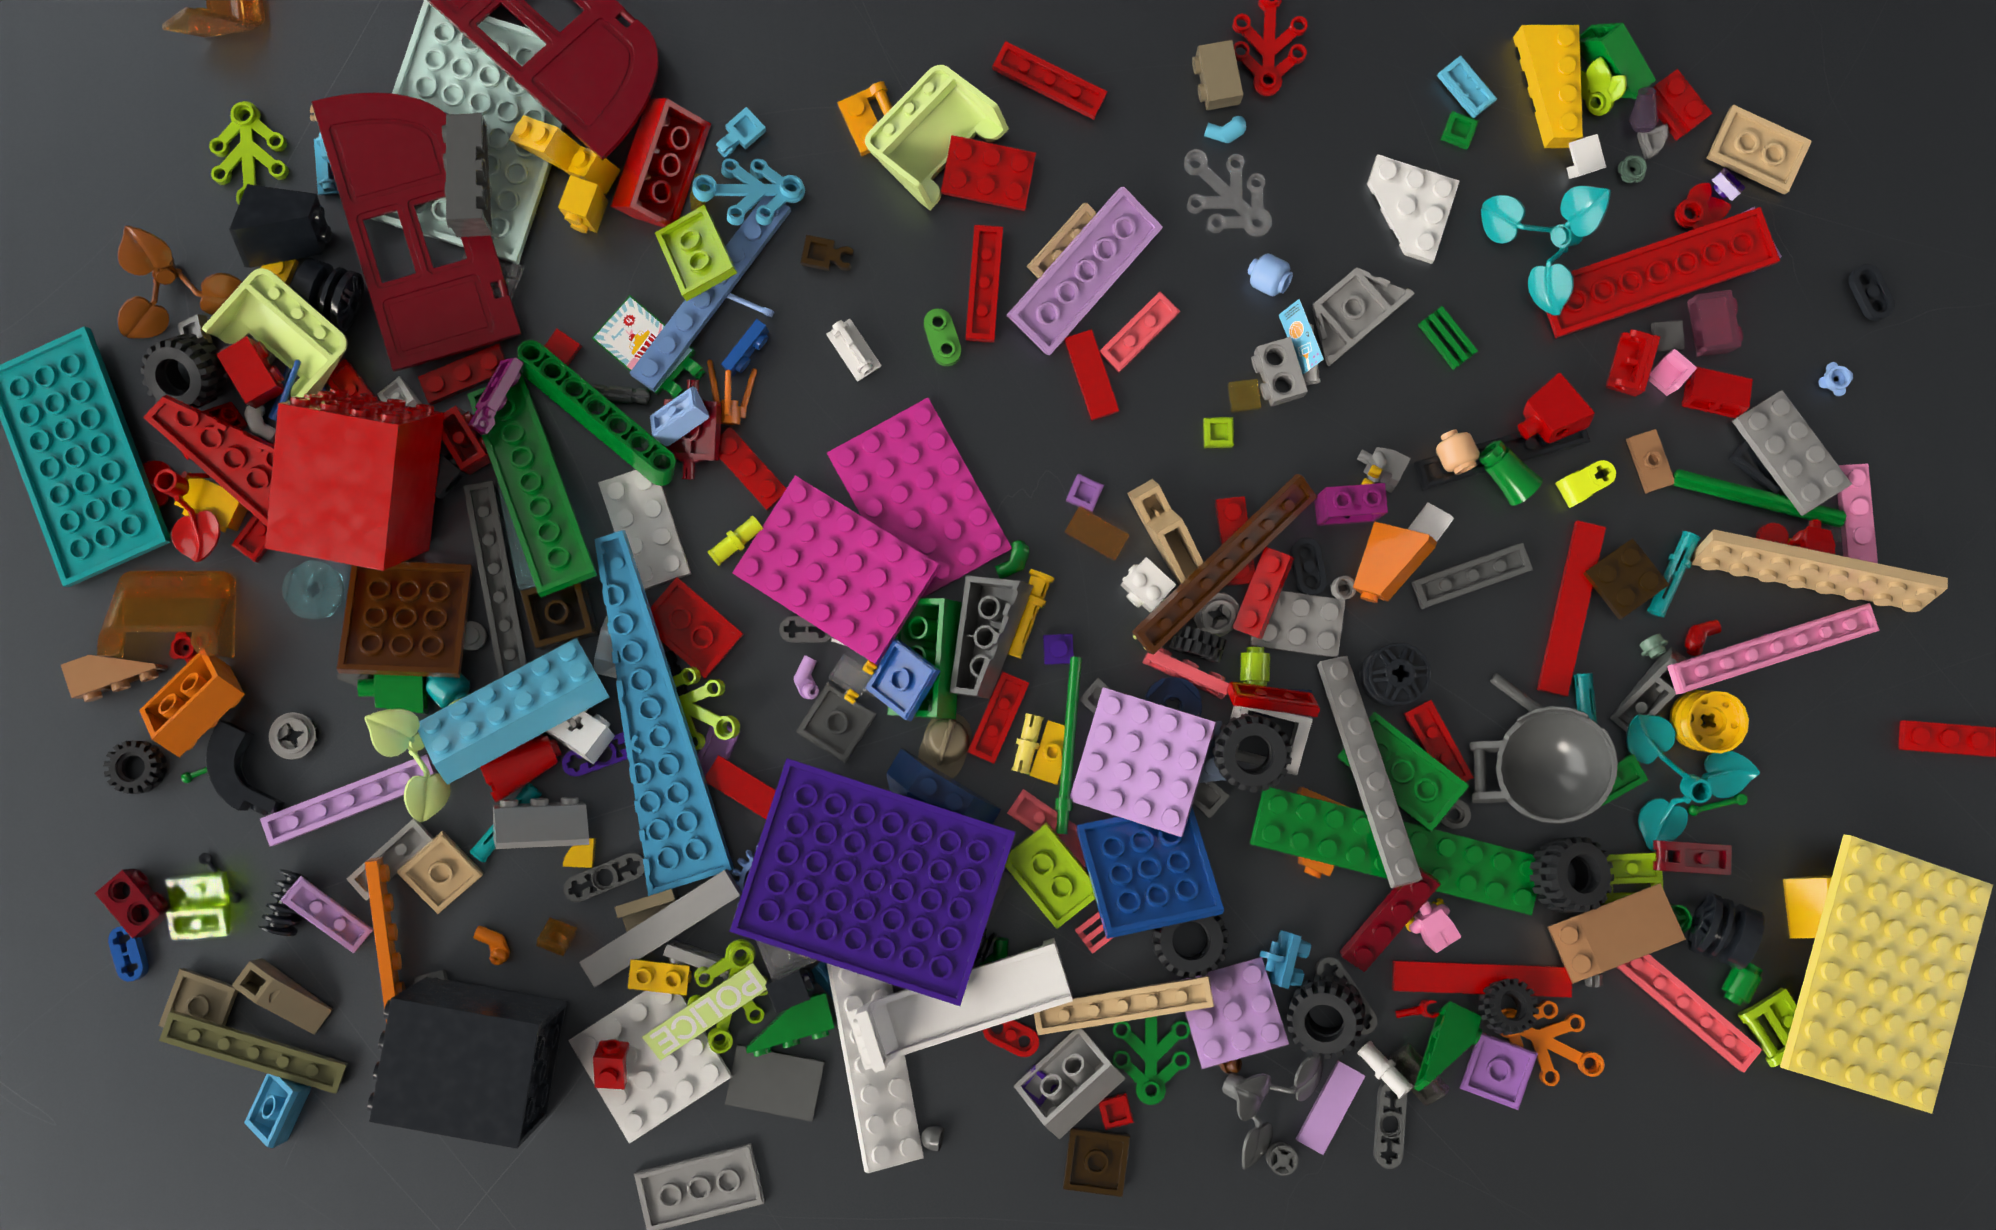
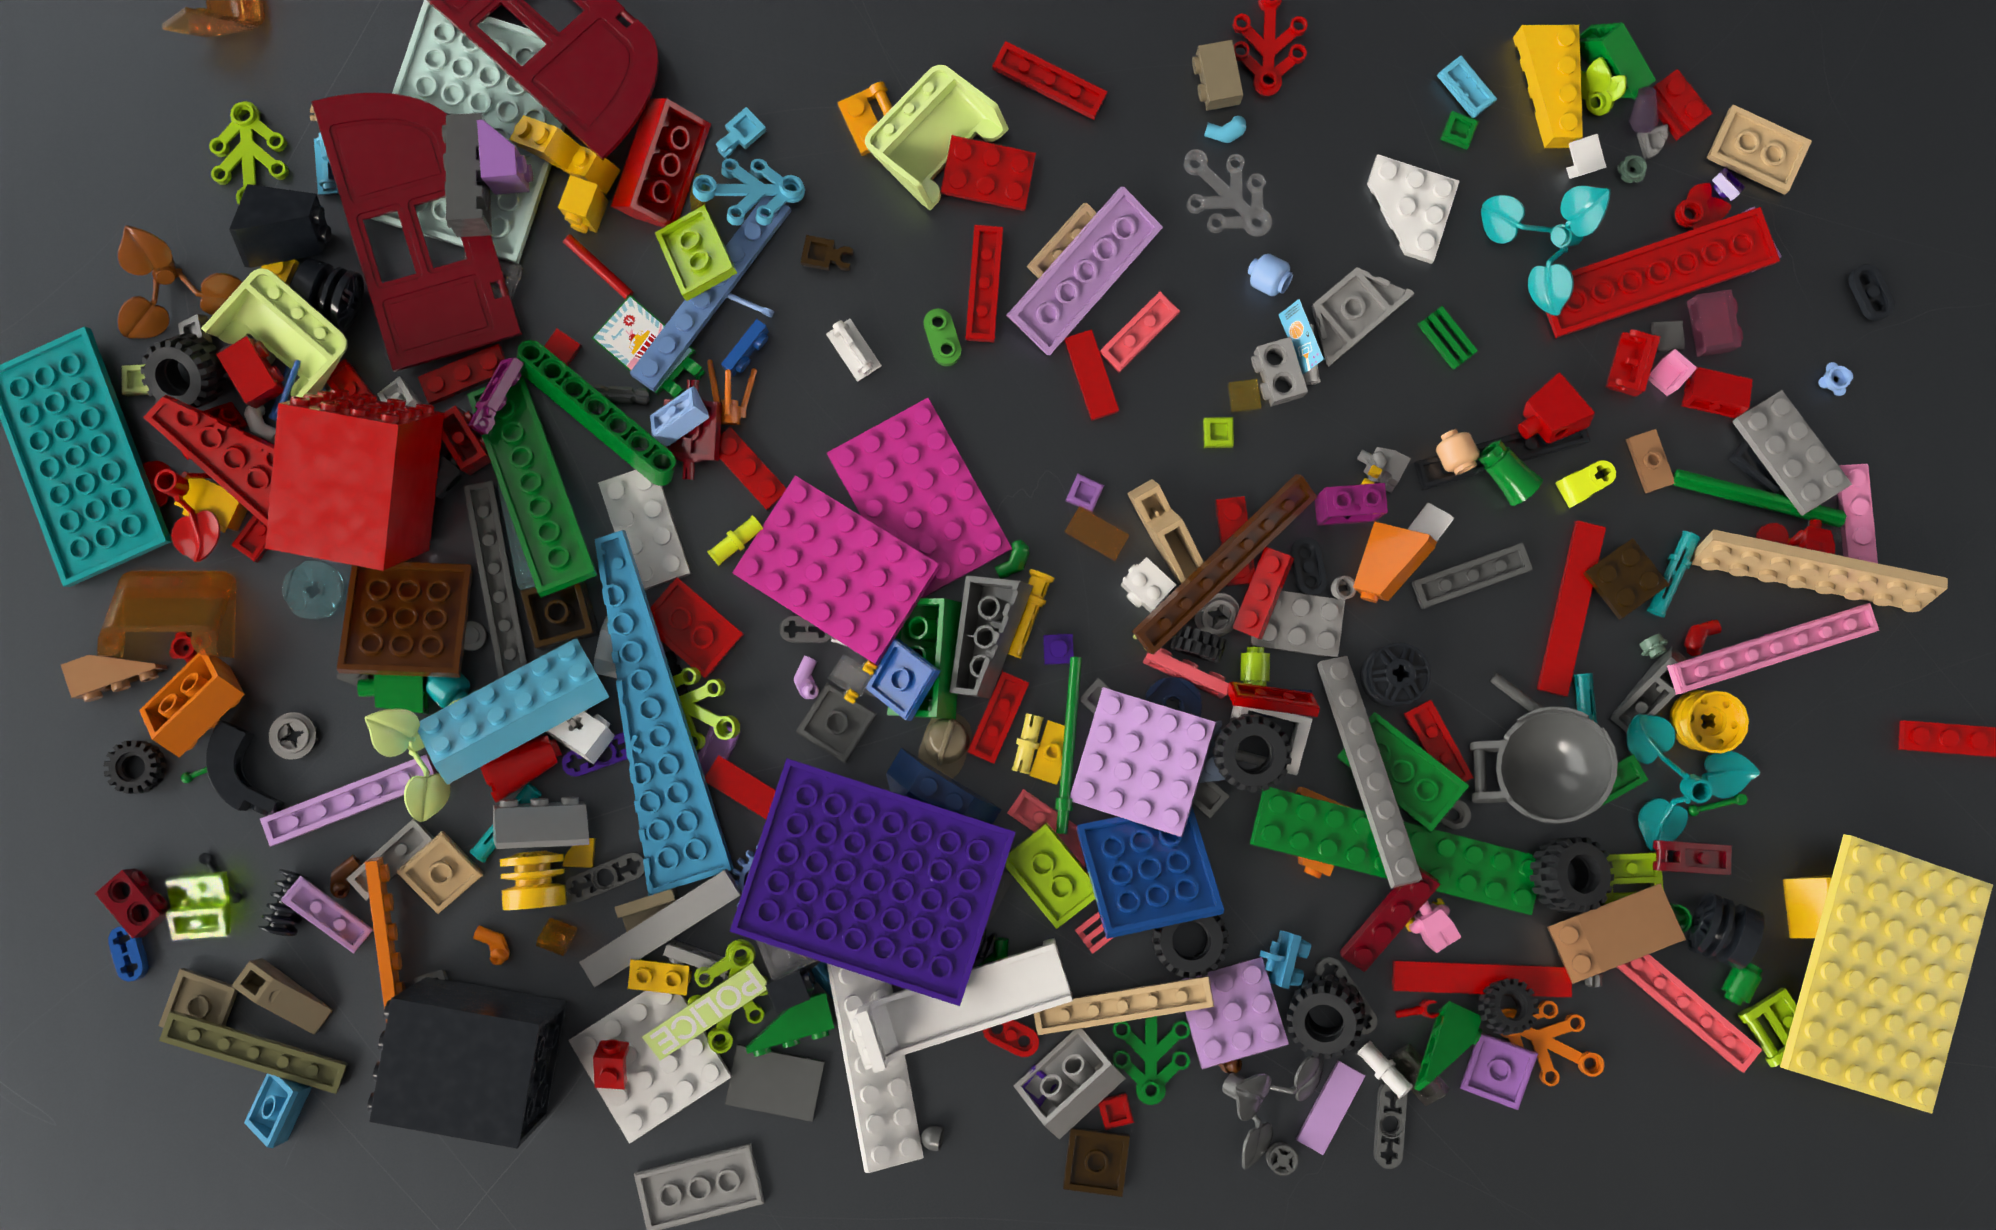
none -> yellowish green tile [121,364,149,396]
none -> reddish brown arm [330,855,362,899]
none -> medium lavender slope [477,120,533,195]
none -> yellow wheel [500,850,567,910]
none -> red bar [563,234,634,300]

